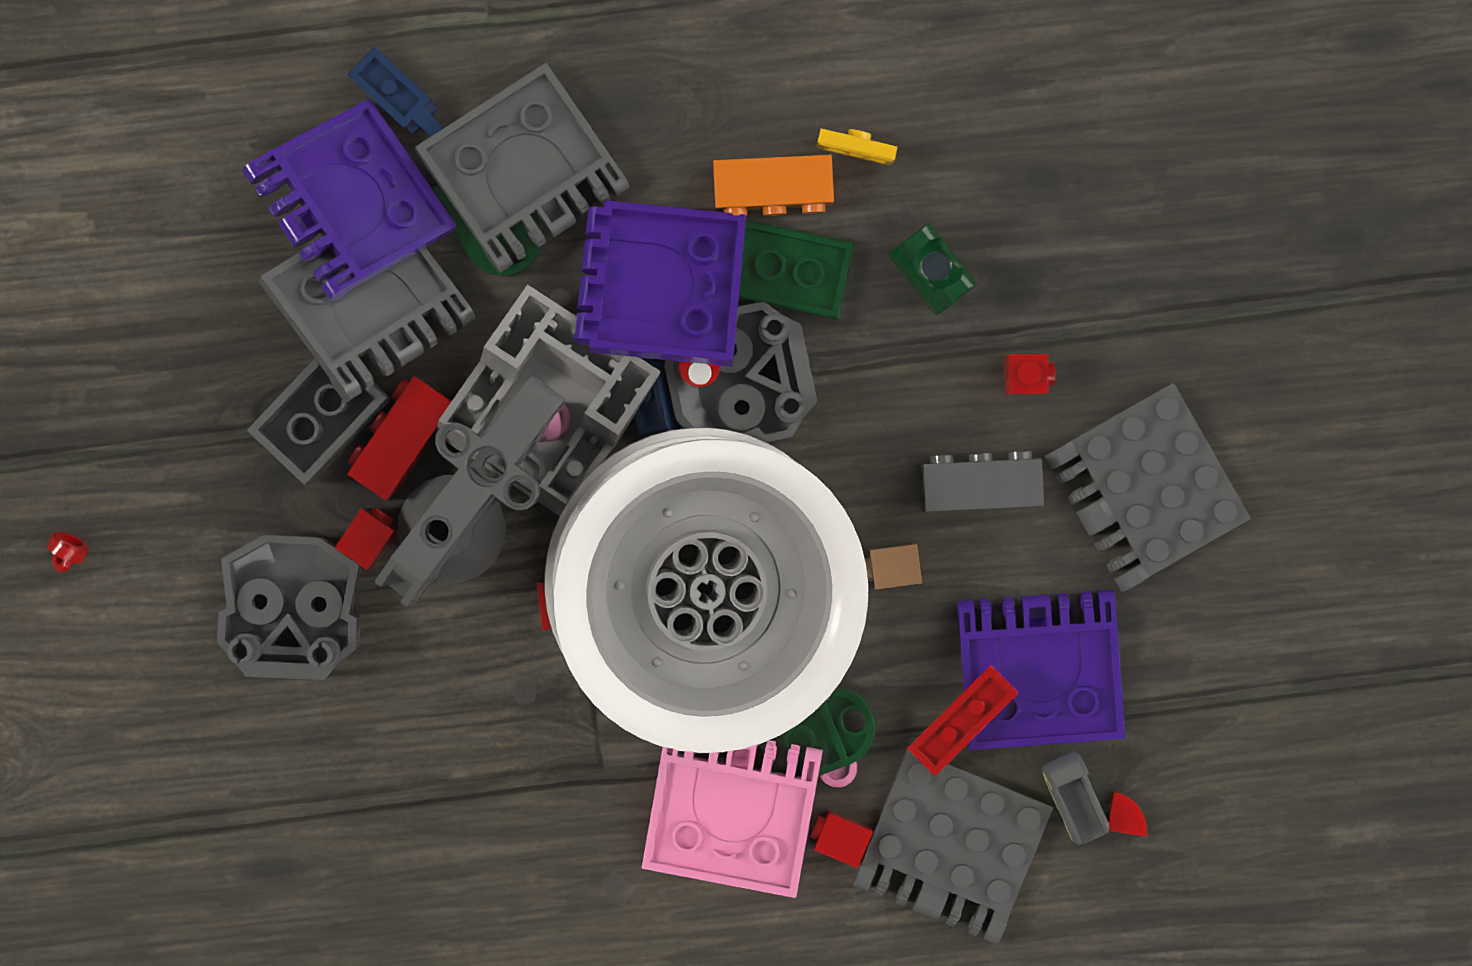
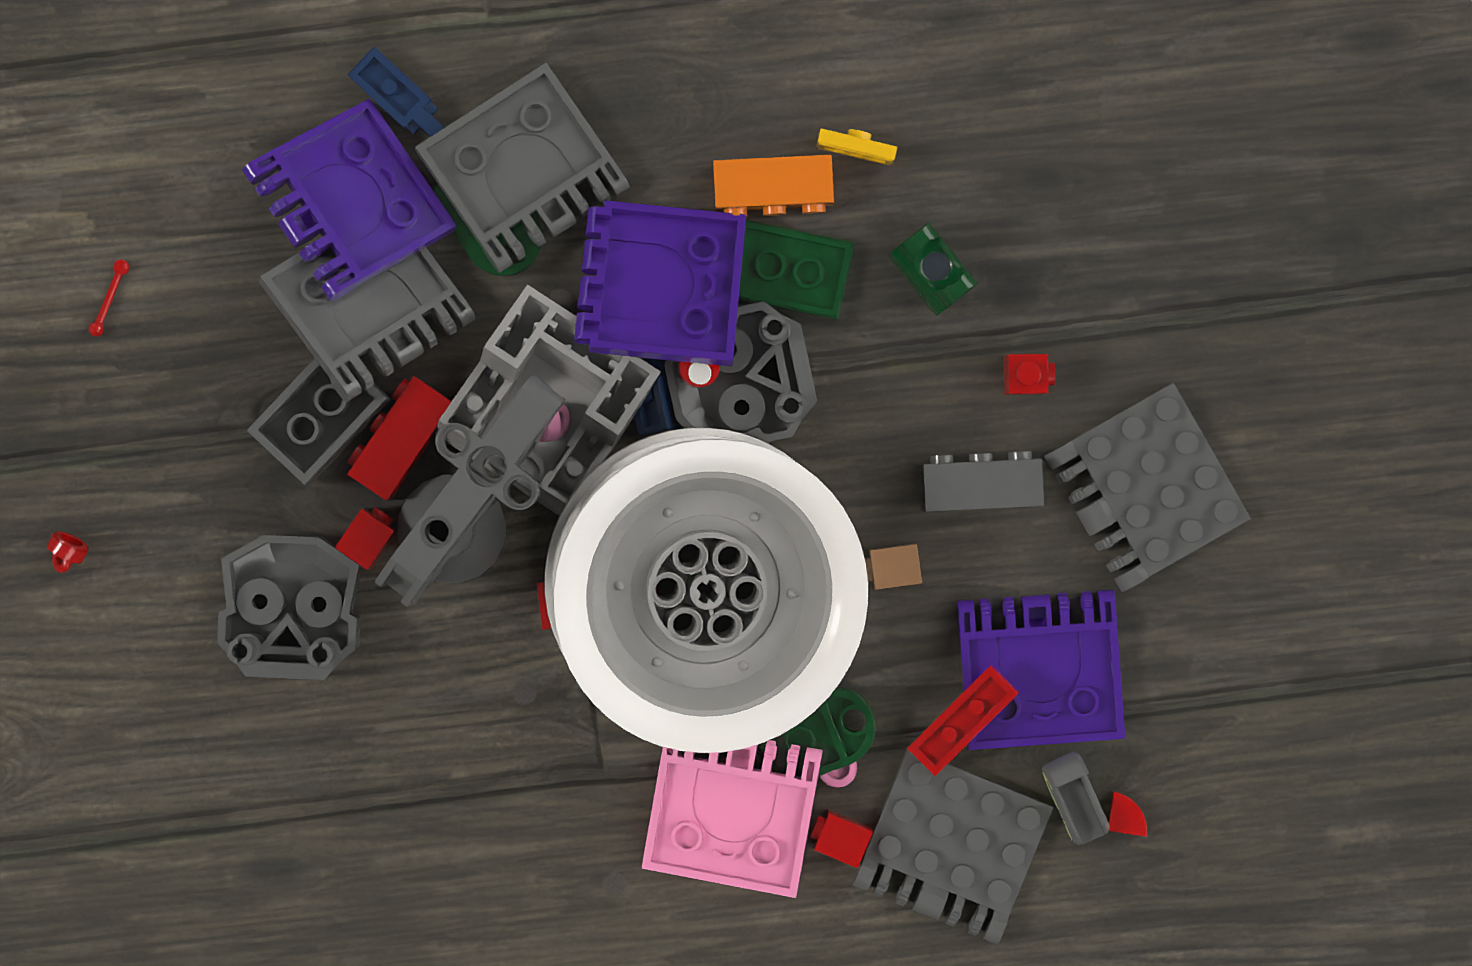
none -> red hinge [89,259,130,337]

